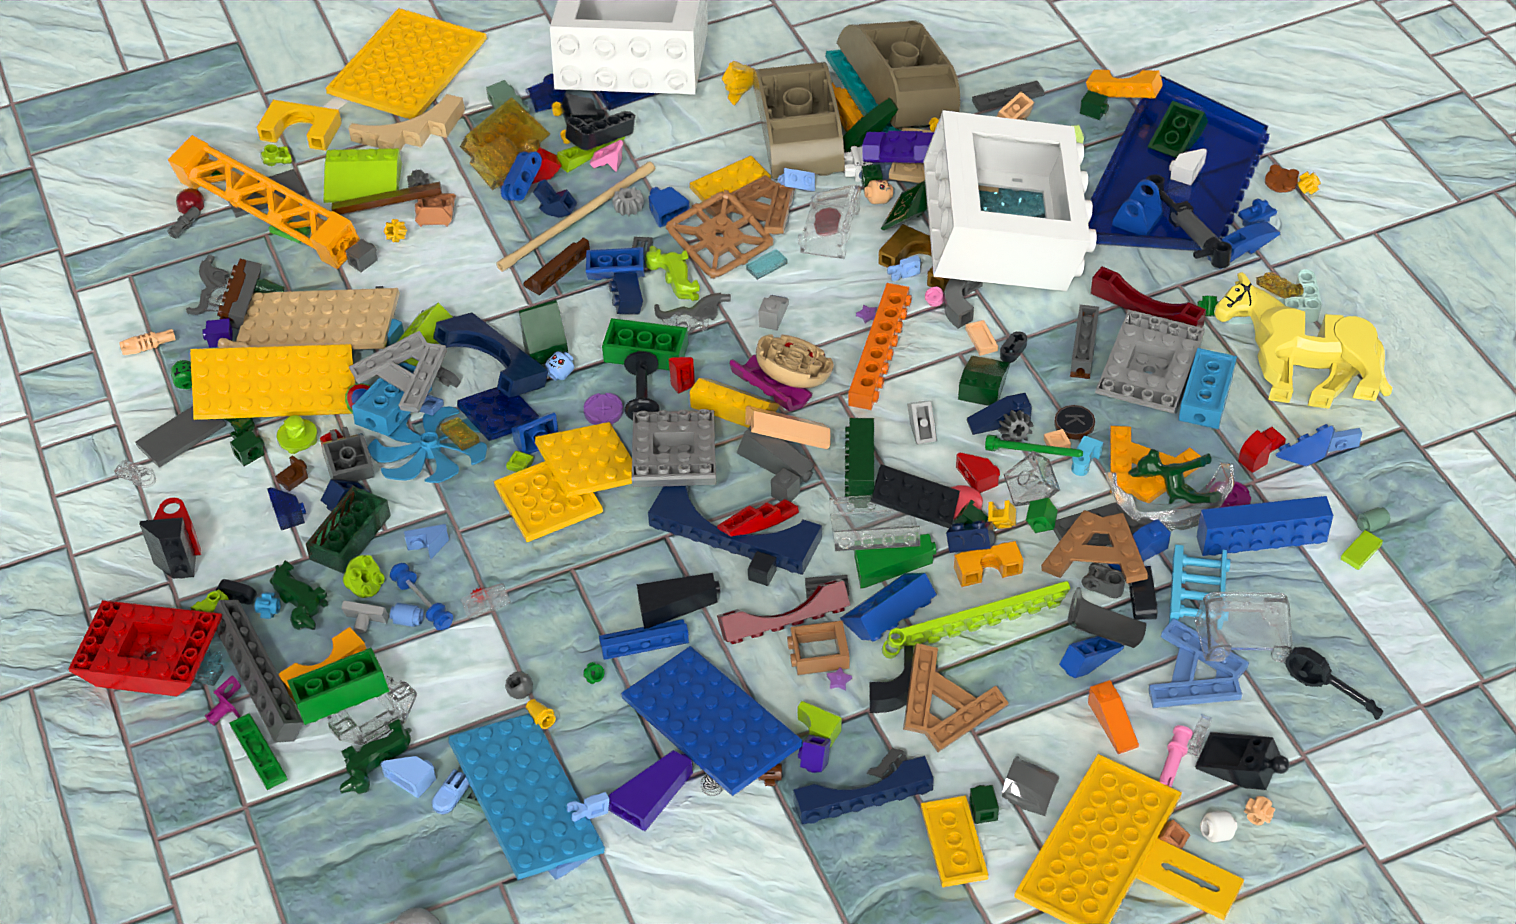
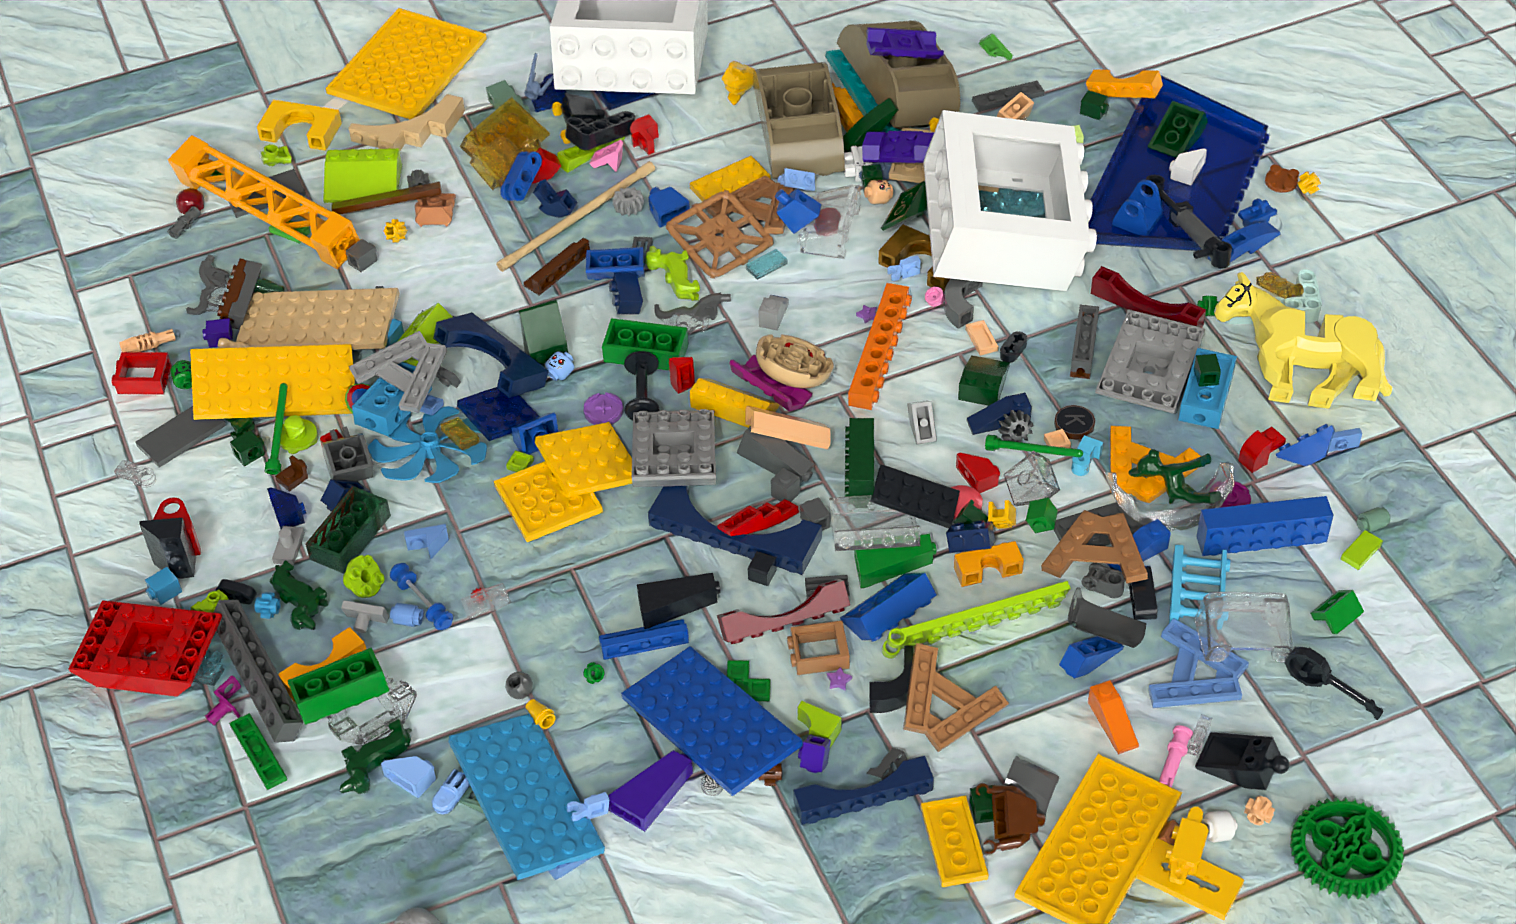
none -> red window [112,352,172,394]
none -> dark azure brick [145,567,182,605]
none -> green piece [264,383,288,475]
none -> light grey tile [272,526,305,565]
none -> sand blue plant [524,53,554,100]
none -> red brick [630,114,659,155]
none -> green tile [726,660,771,702]
none -> blue torso [775,189,821,234]
none -> dark grey brick [800,497,831,531]
none -> dark purple piece [866,27,944,59]
none -> reddish brown torso [976,783,1045,856]
none -> bright green tile [978,33,1013,60]
none -> yellow hinge [1166,807,1209,885]
none -> dark green brick [1194,354,1221,387]
none -> green gear [1290,796,1404,899]
none -> green panel [1310,590,1364,634]

